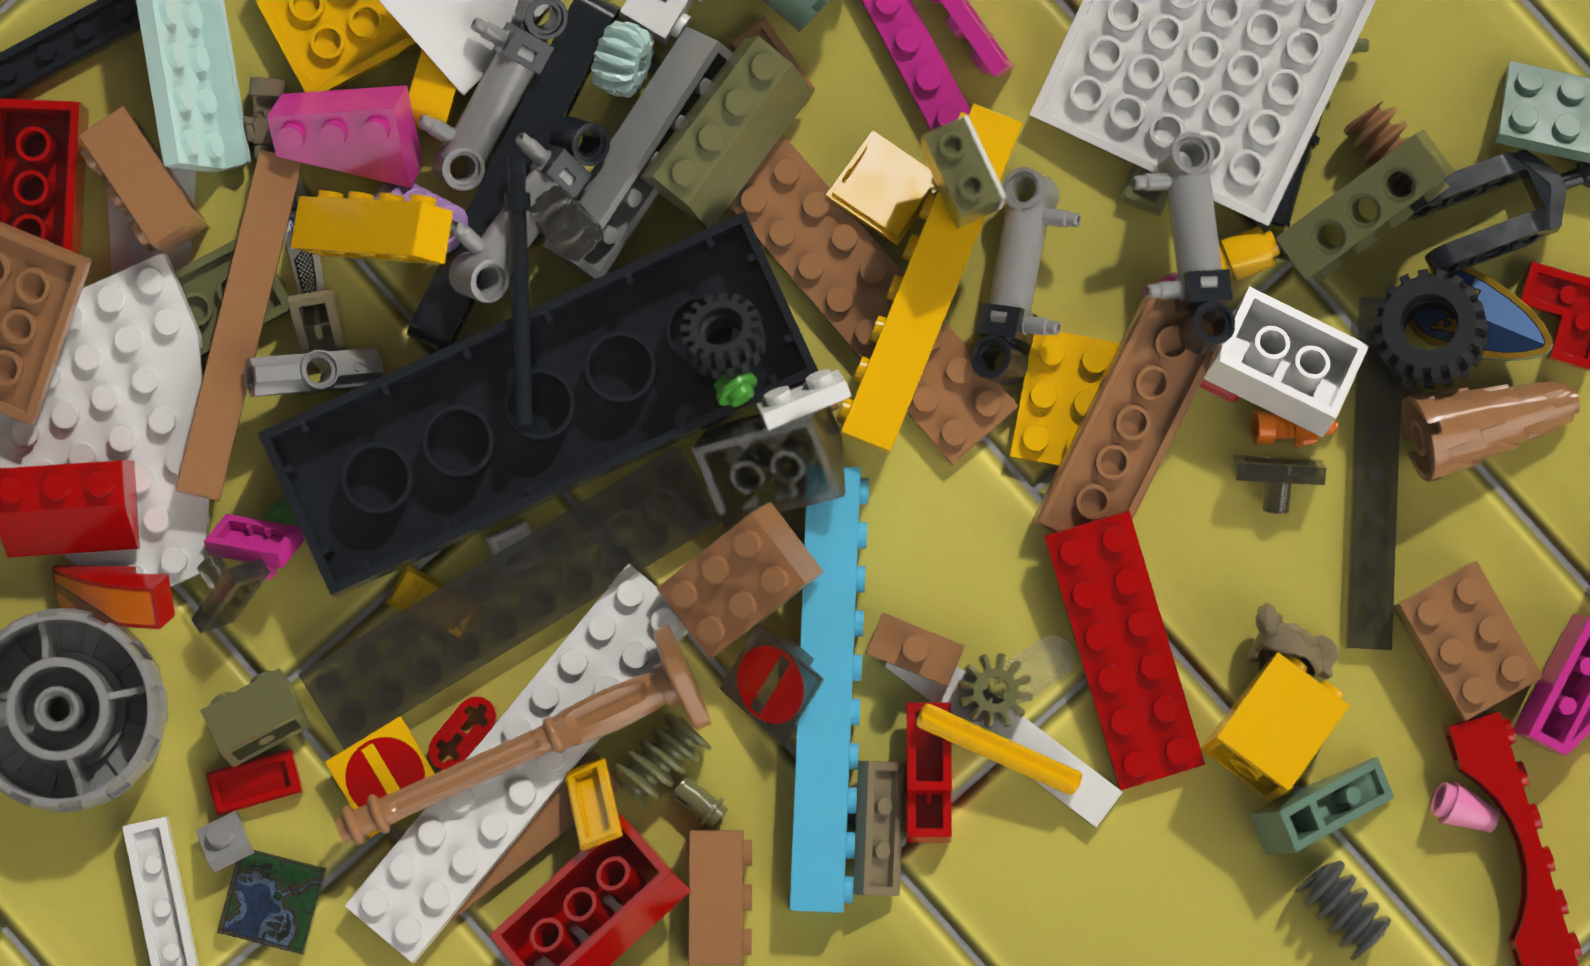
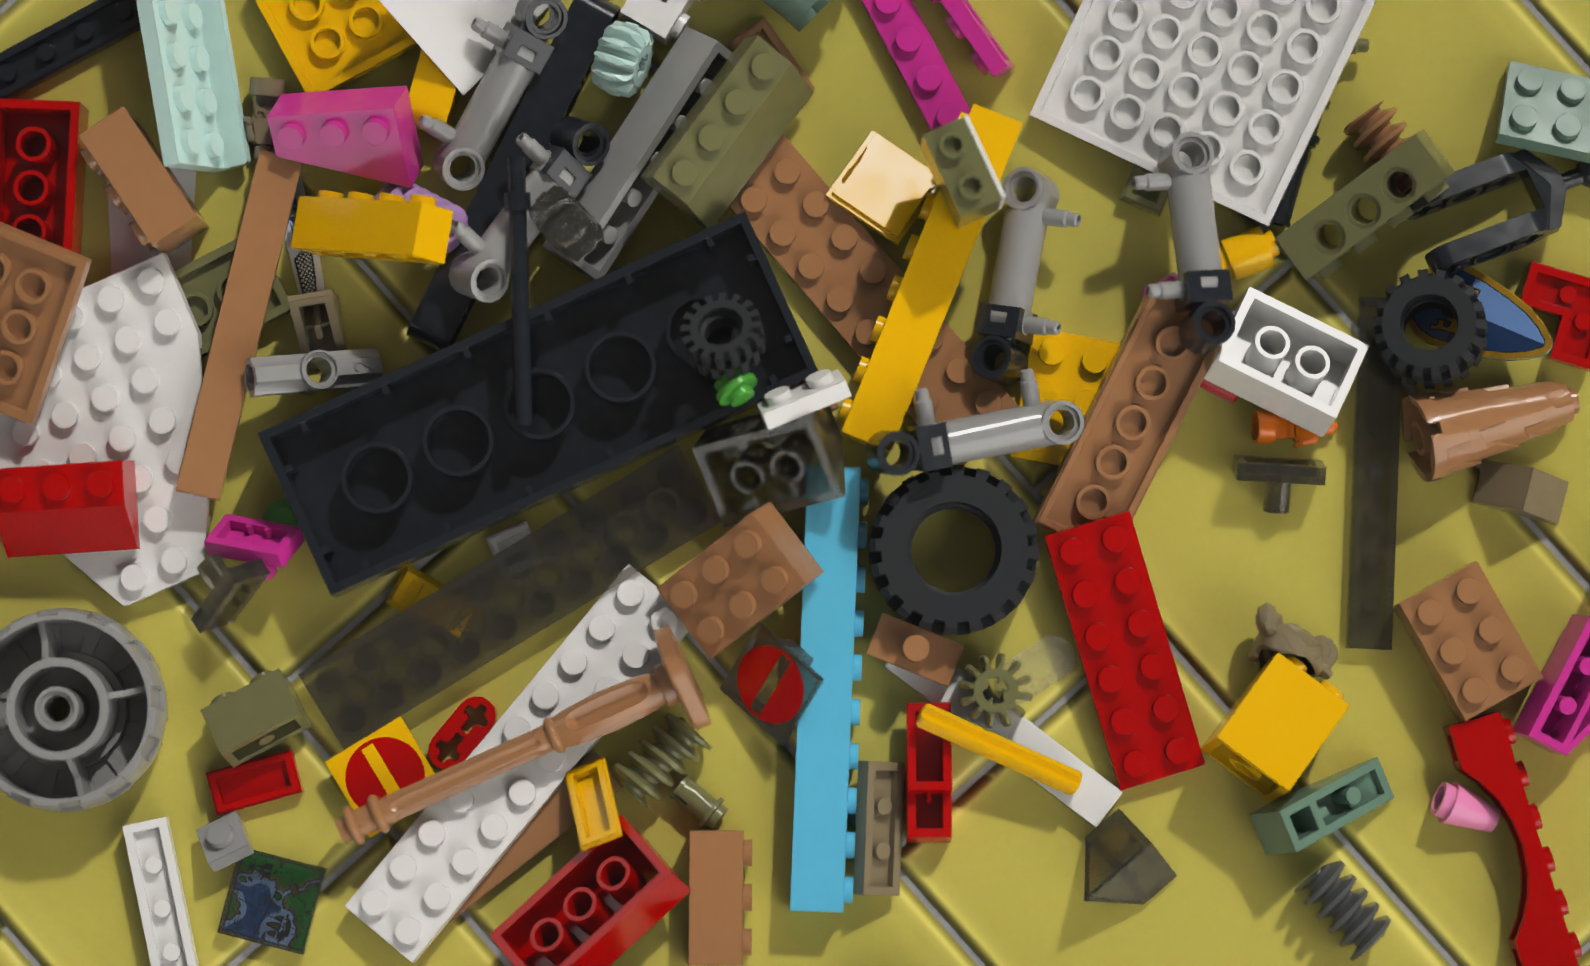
slope [52,565,175,629] -> none
none -> light grey piece [865,368,1084,476]
none -> black tyre [869,464,1039,636]
none -> clear smoke slope [1084,808,1177,905]
none -> dark tan slope [1471,460,1569,525]

